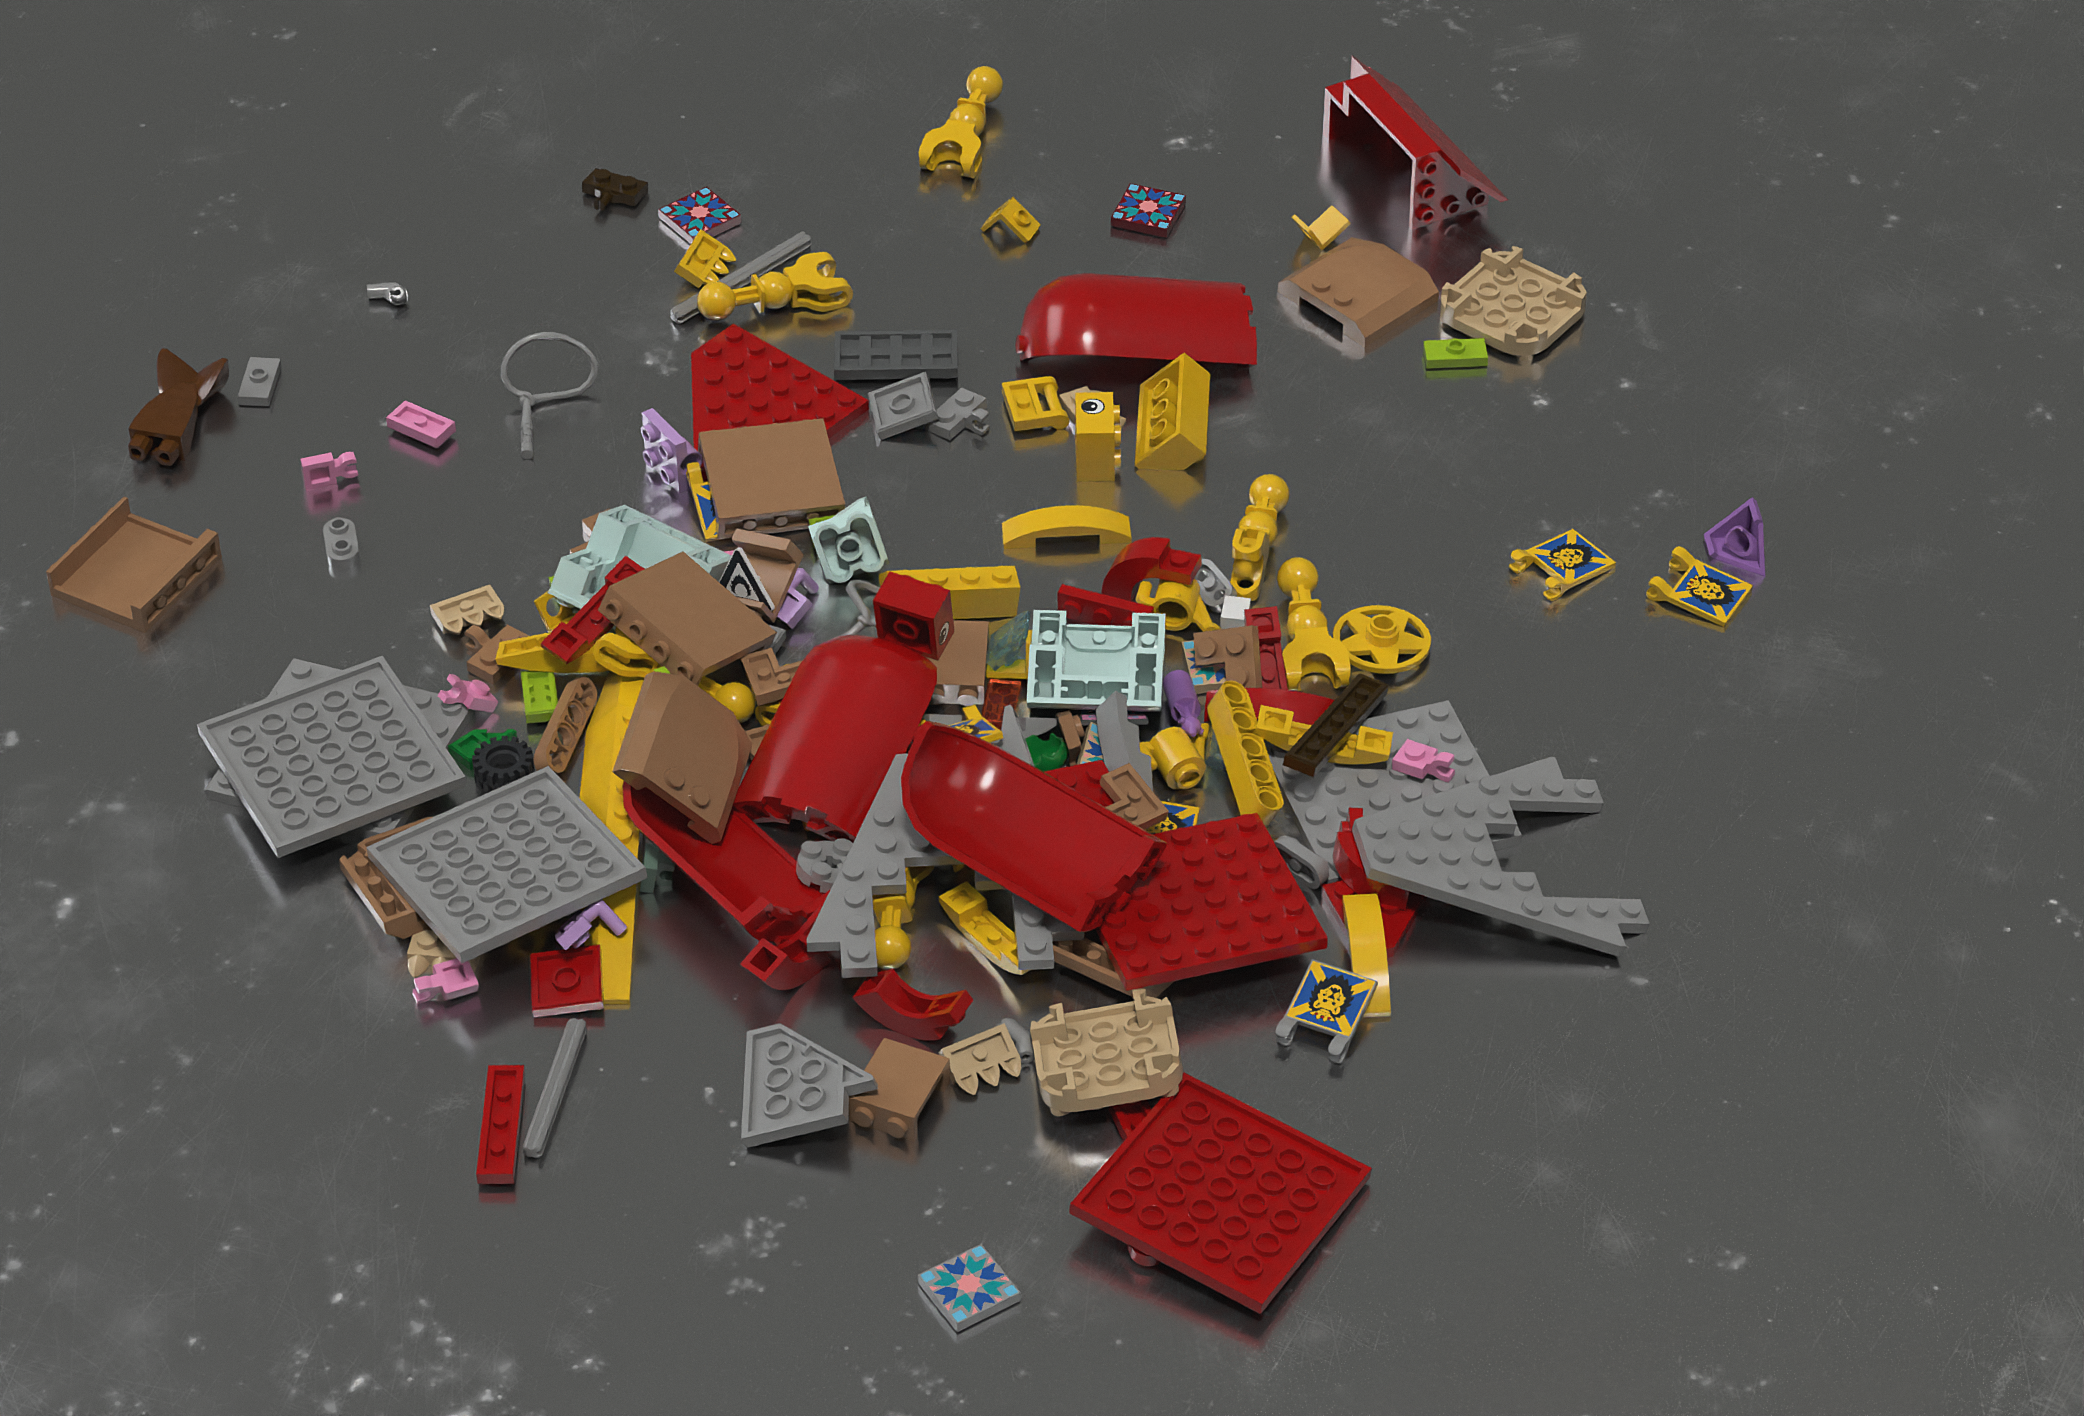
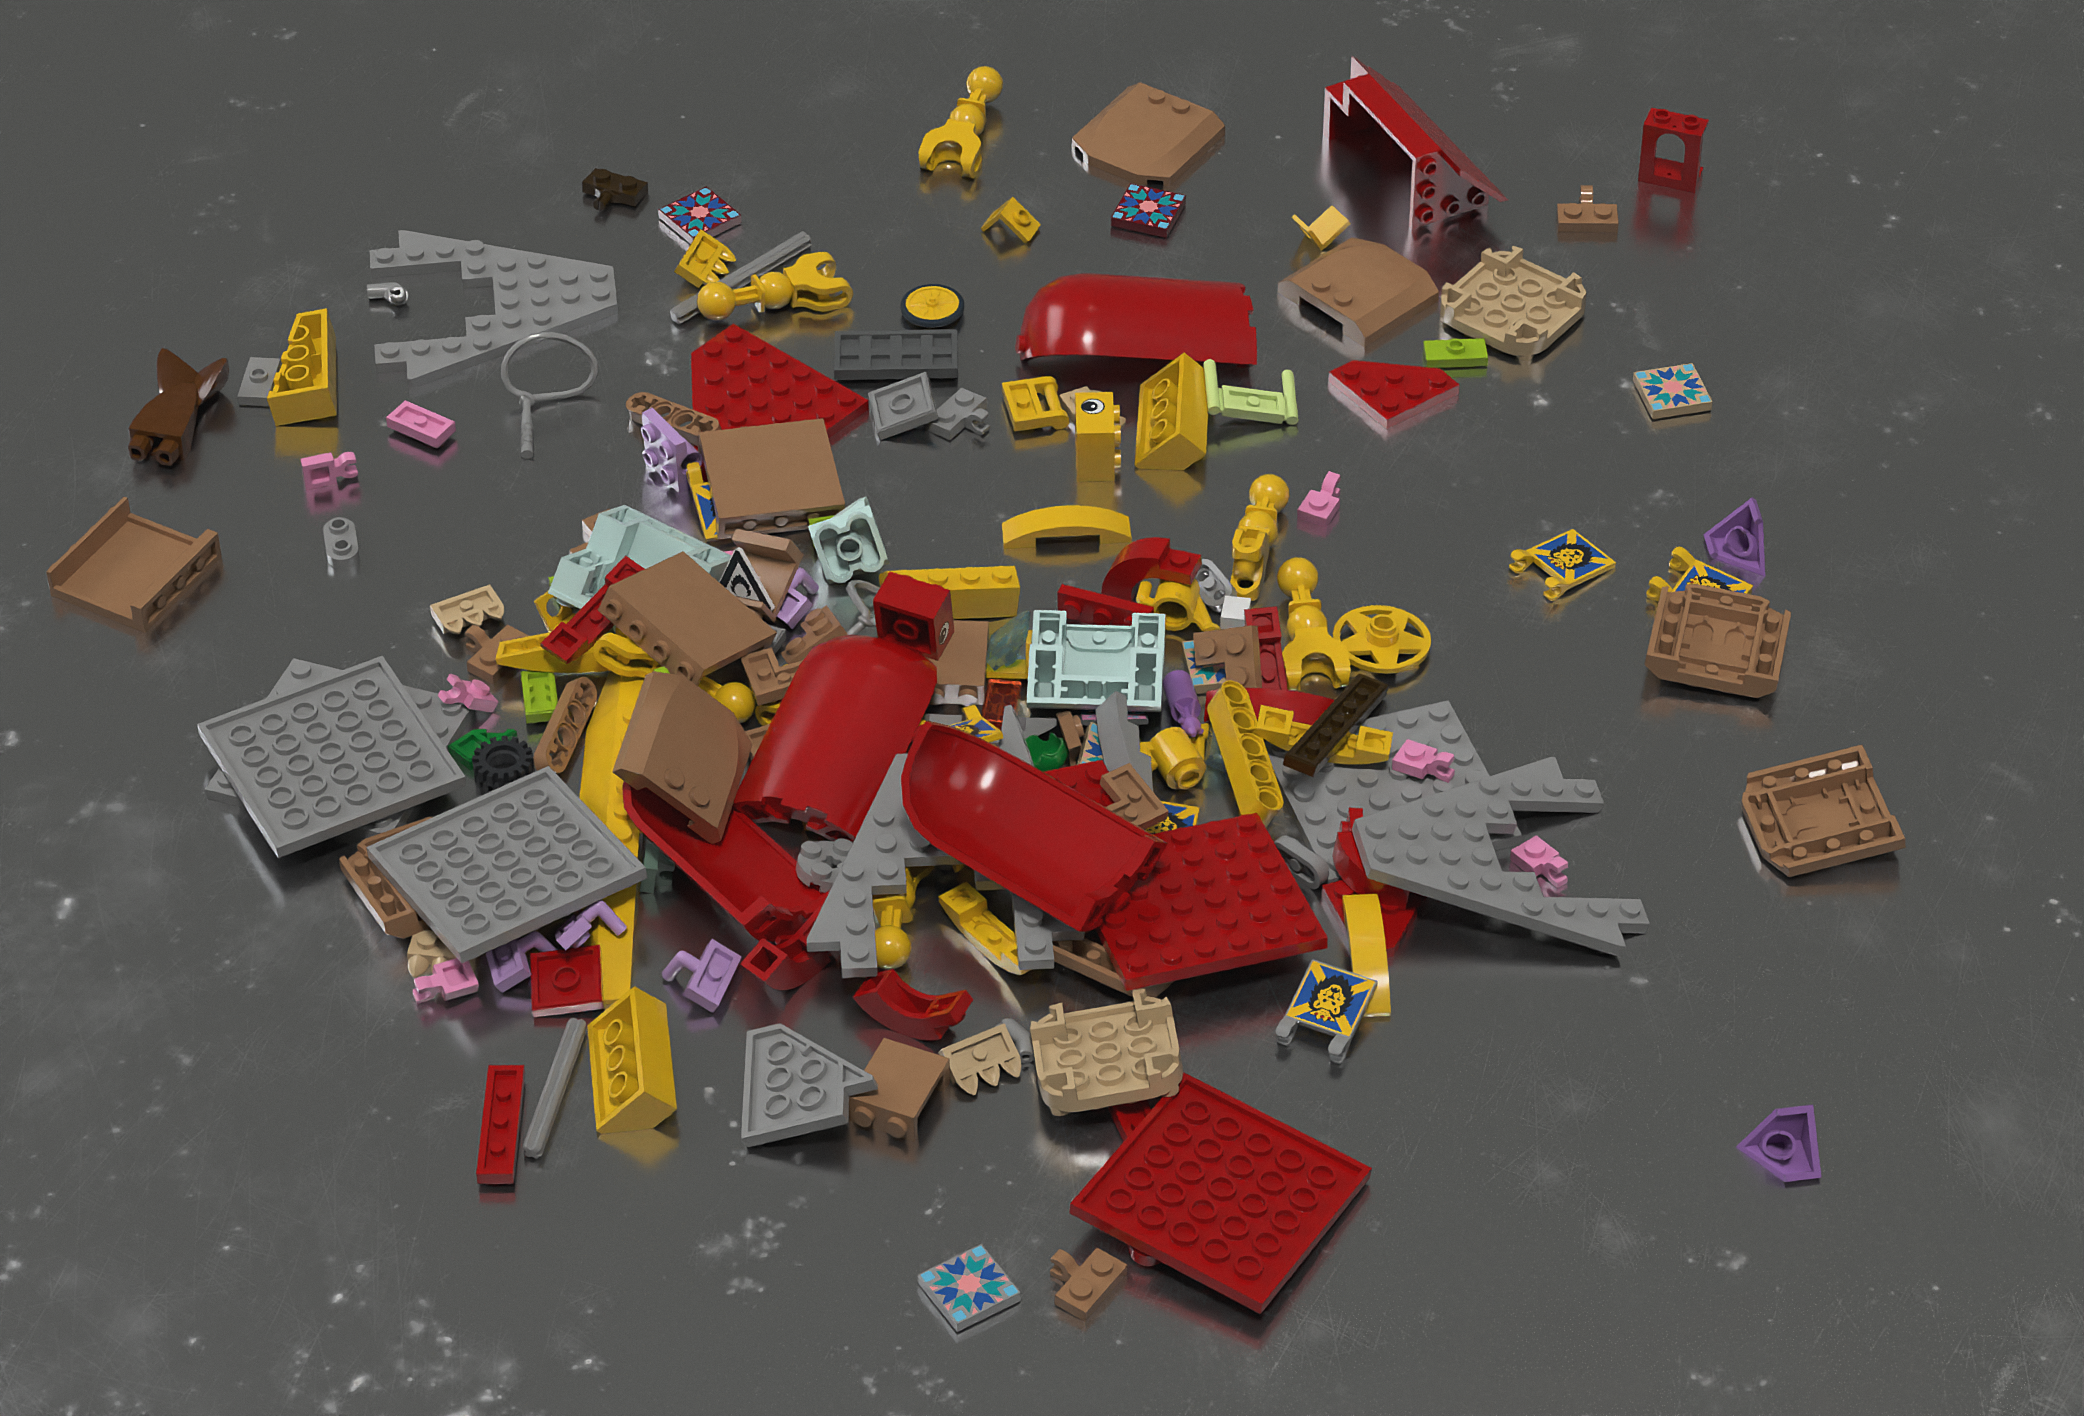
none -> yellow wedge [267,308,337,426]
none -> light grey wing [369,230,618,389]
none -> lavender plate [486,931,557,993]
none -> yellow slope [587,986,677,1134]
none -> medium nougat beam [626,392,722,446]
none -> lavender plate [662,939,742,1013]
none -> medium nougat plate [780,605,848,664]
none -> yellow wheel [900,284,965,327]
none -> medium nougat plate [1050,1248,1128,1322]
none -> medium nougat wedge [1072,82,1225,187]
none -> yellowish green plate [1204,359,1299,425]
none -> bright pink plate [1297,471,1341,528]
none -> red plate [1329,360,1460,430]
none -> bright pink plate [1510,835,1568,888]
none -> medium nougat plate [1556,185,1619,233]
none -> tile [1633,363,1712,419]
none -> red panel [1638,108,1709,193]
none -> medium nougat wedge [1645,584,1791,698]
none -> medium lavender slope [1736,1104,1822,1182]
none -> medium nougat wedge [1742,745,1906,877]

